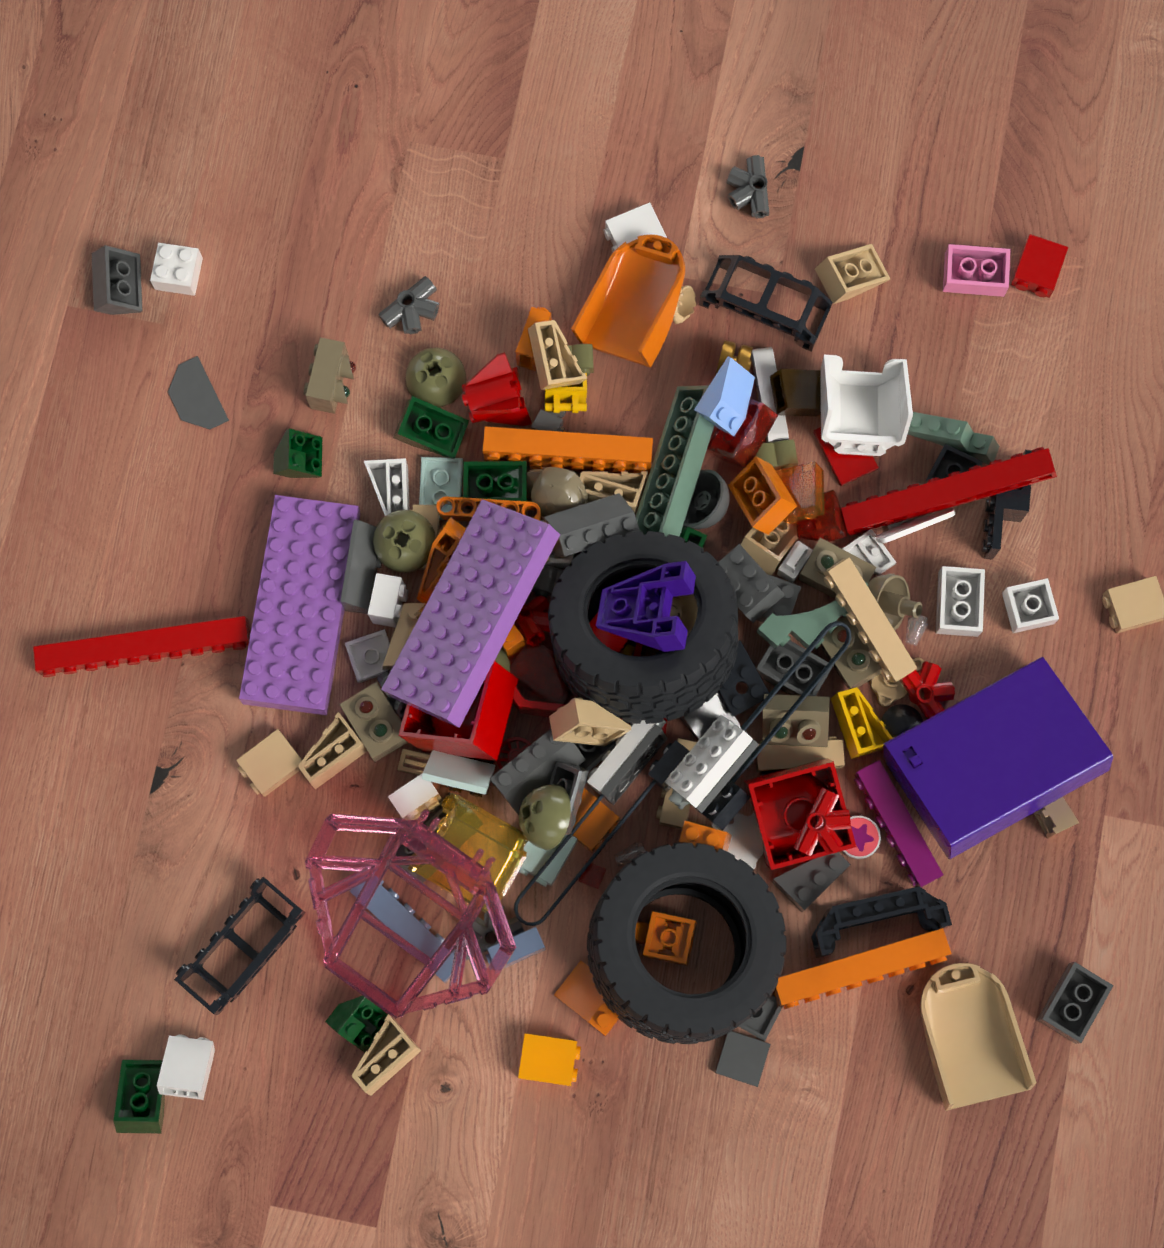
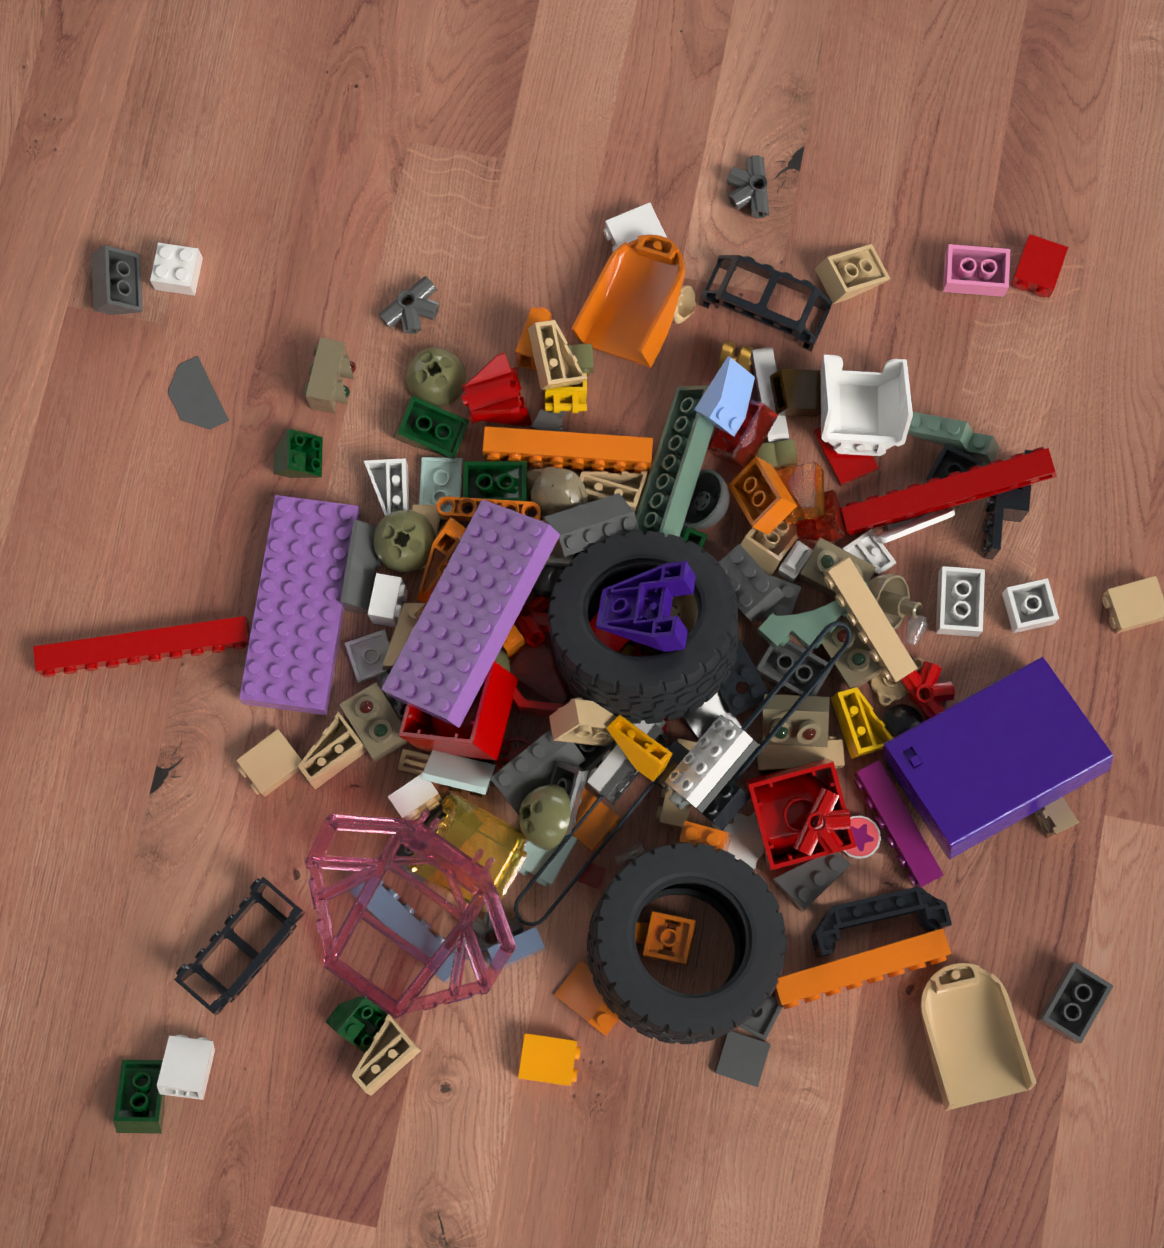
none -> light orange slope [607,715,673,781]

